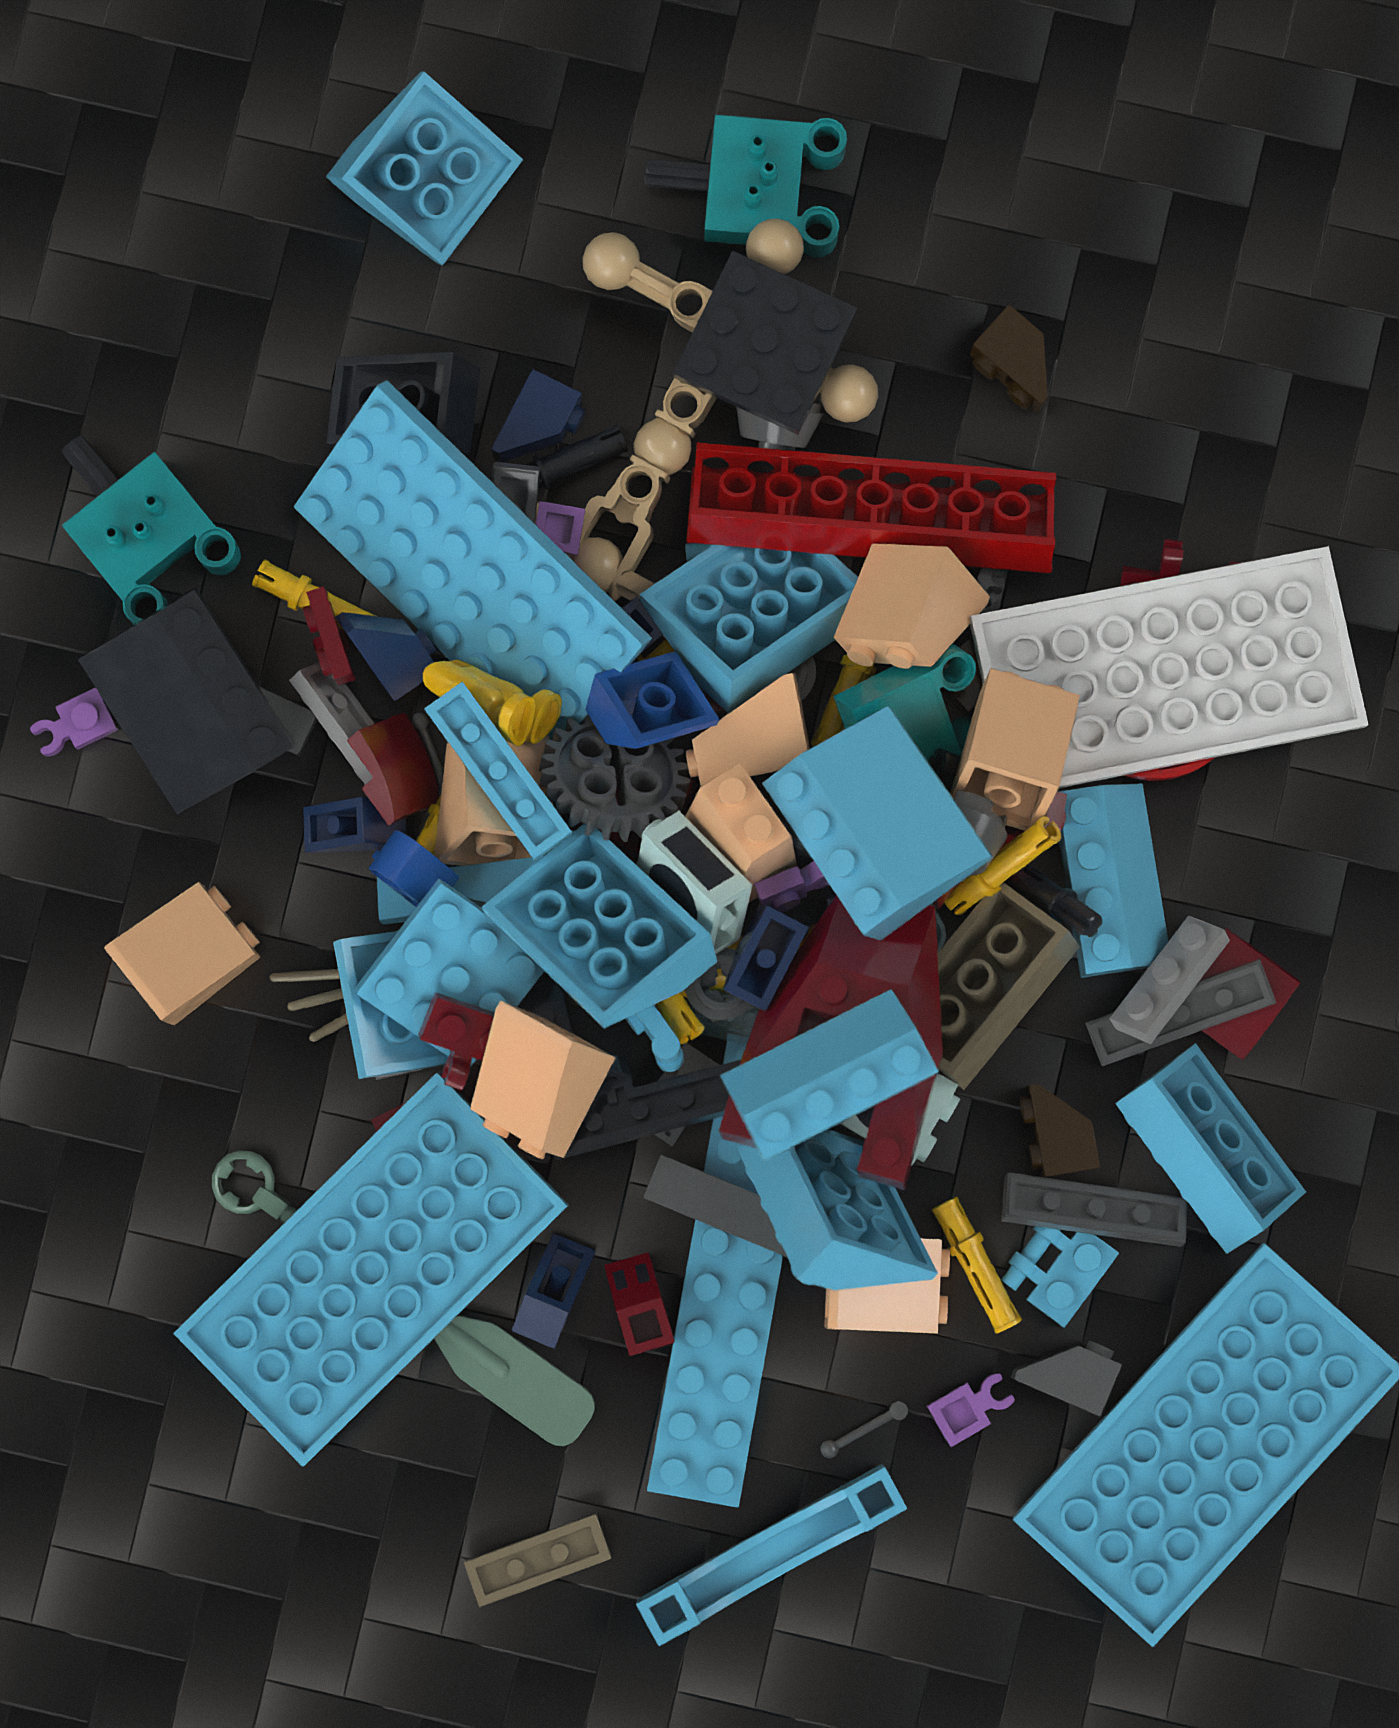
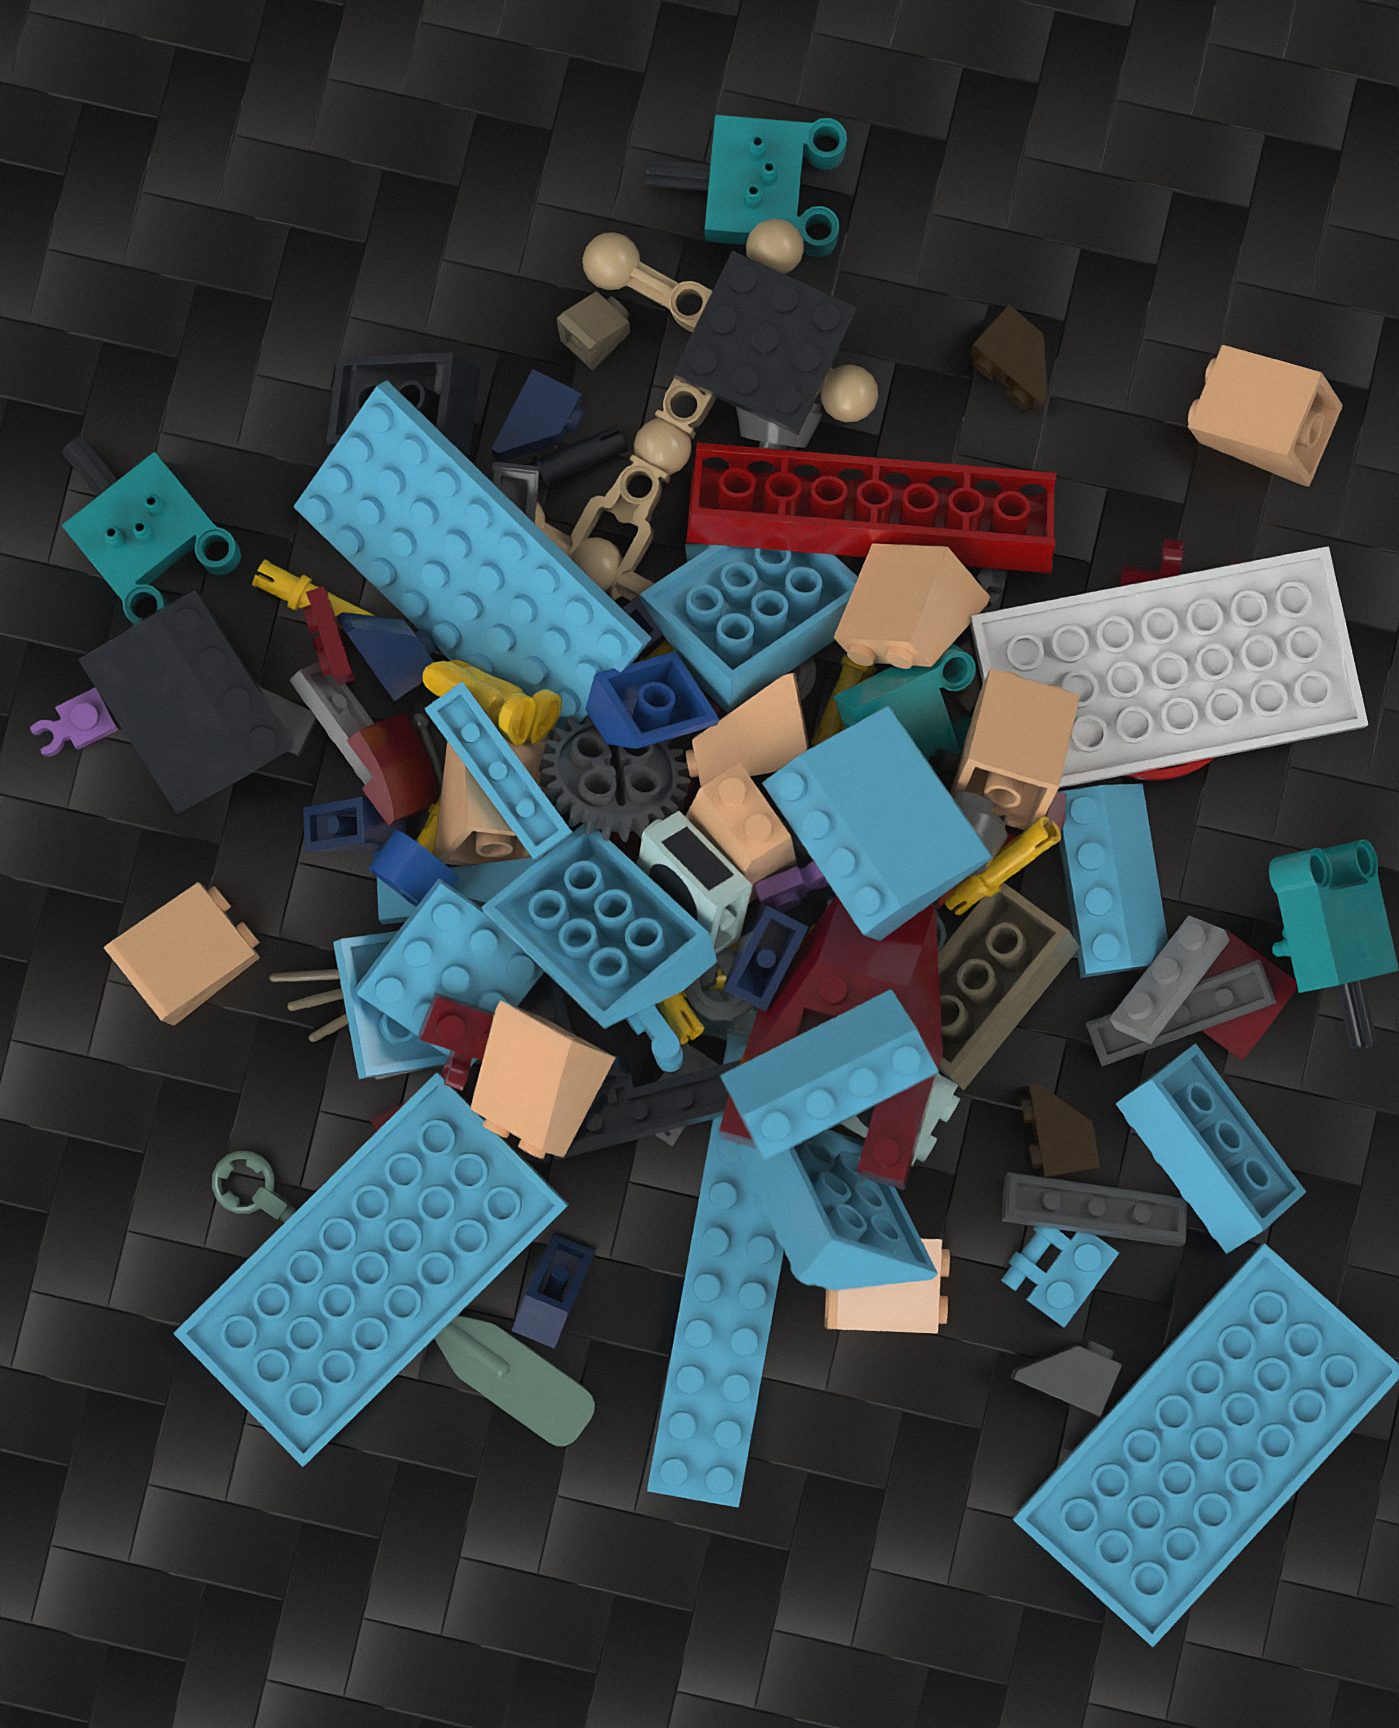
medium azure slope [326,71,523,265] -> none
dark tan plate [464,1513,612,1607] -> none
medium lavender plate [536,501,586,555] -> none
dark red slope [604,1252,675,1356] -> none
medium azure arch [636,1464,907,1646] -> none
dark grey tile [643,1155,787,1257] -> none
dark grey hinge [821,1401,908,1458] -> none
medium lavender plate [927,1373,1015,1447] -> none
yellow pin [931,1196,1022,1334] -> none
black axle [1004,864,1103,937] -> none
none -> dark tan slope [557,291,630,371]
none -> light nougat slope [1188,345,1343,487]
none -> teal piece [1269,839,1399,1049]

